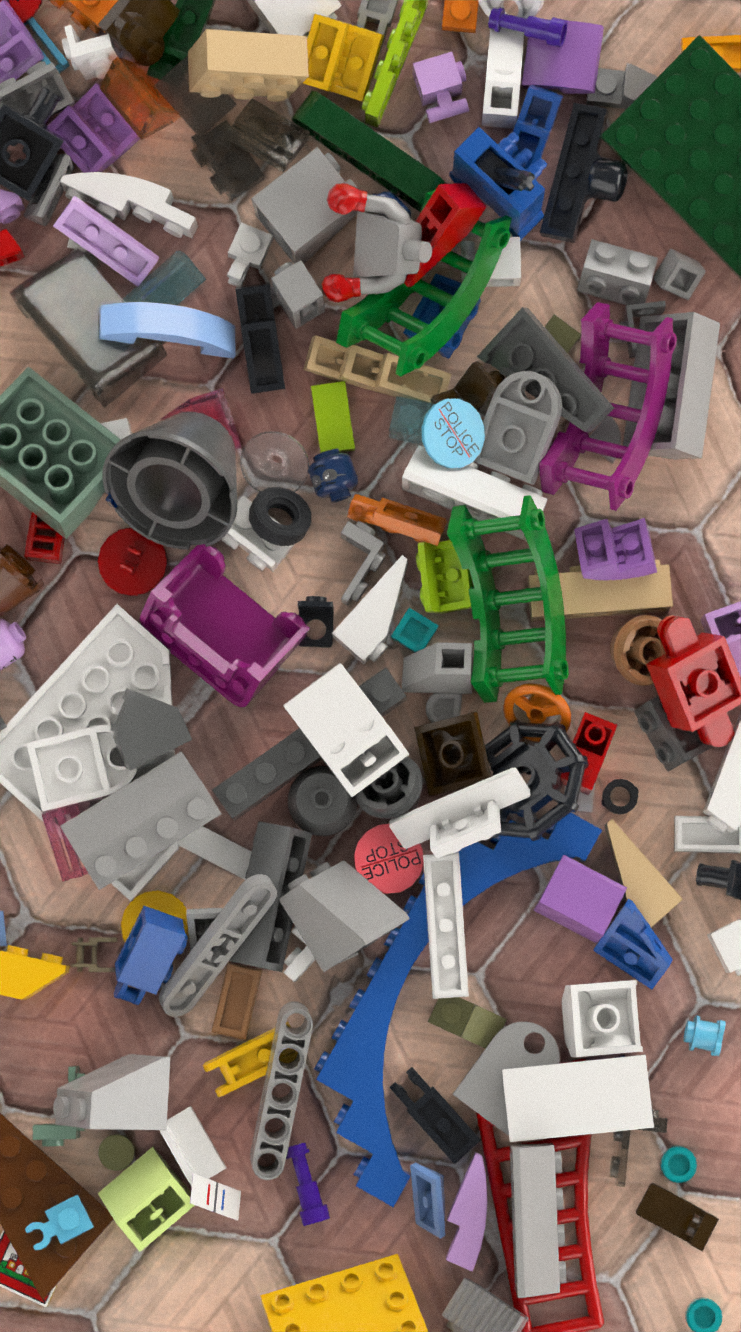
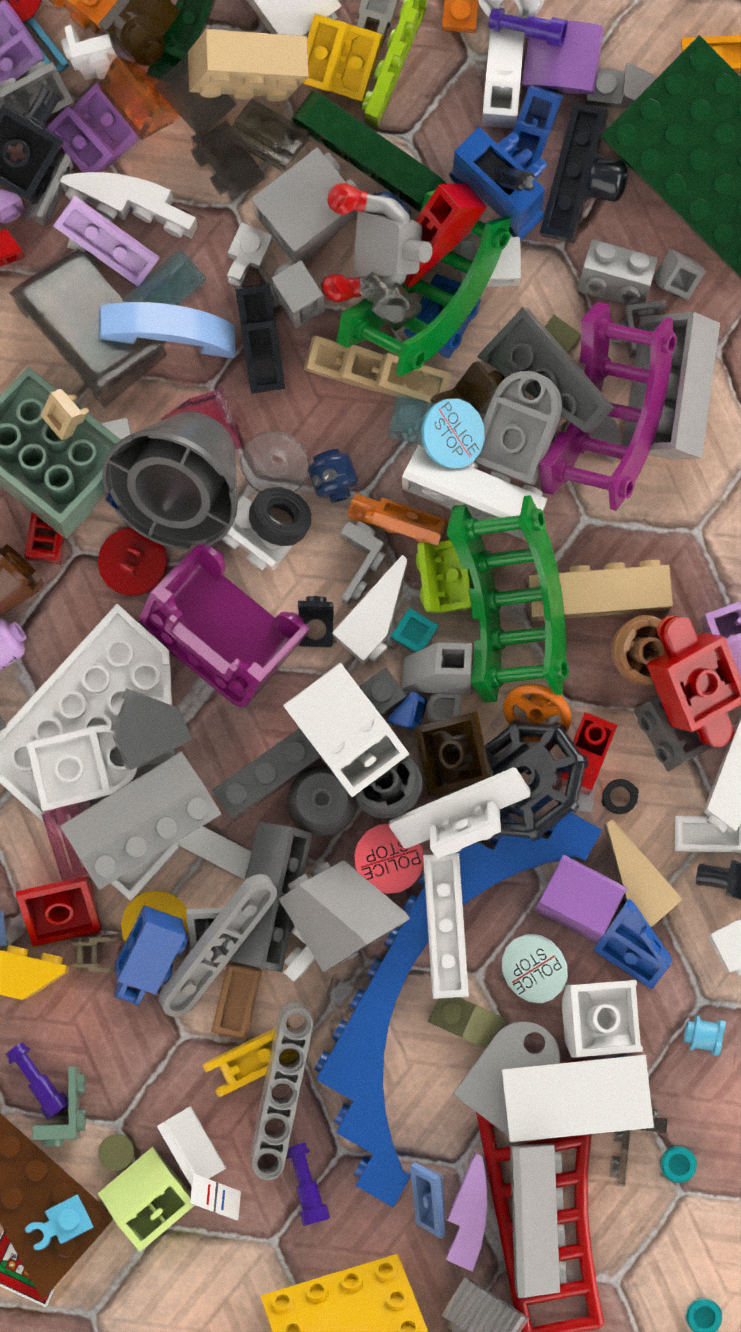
slope [53,1054,170,1130] -> none
lime tile [311,381,355,453] -> none
black hinge [390,1067,481,1164] -> none
lavender brick [413,52,469,123] -> none
medium lavender slope [574,518,657,580] -> none
dark brown bracket [636,1183,719,1252] -> none
none -> dark purple piece [5,1042,68,1120]
none -> red slope [16,876,102,947]
none -> tan tile [41,389,89,441]
none -> clear smoke plate [360,272,422,332]
none -> blue slope [387,692,427,732]
none -> light aqua piece [502,934,568,1003]

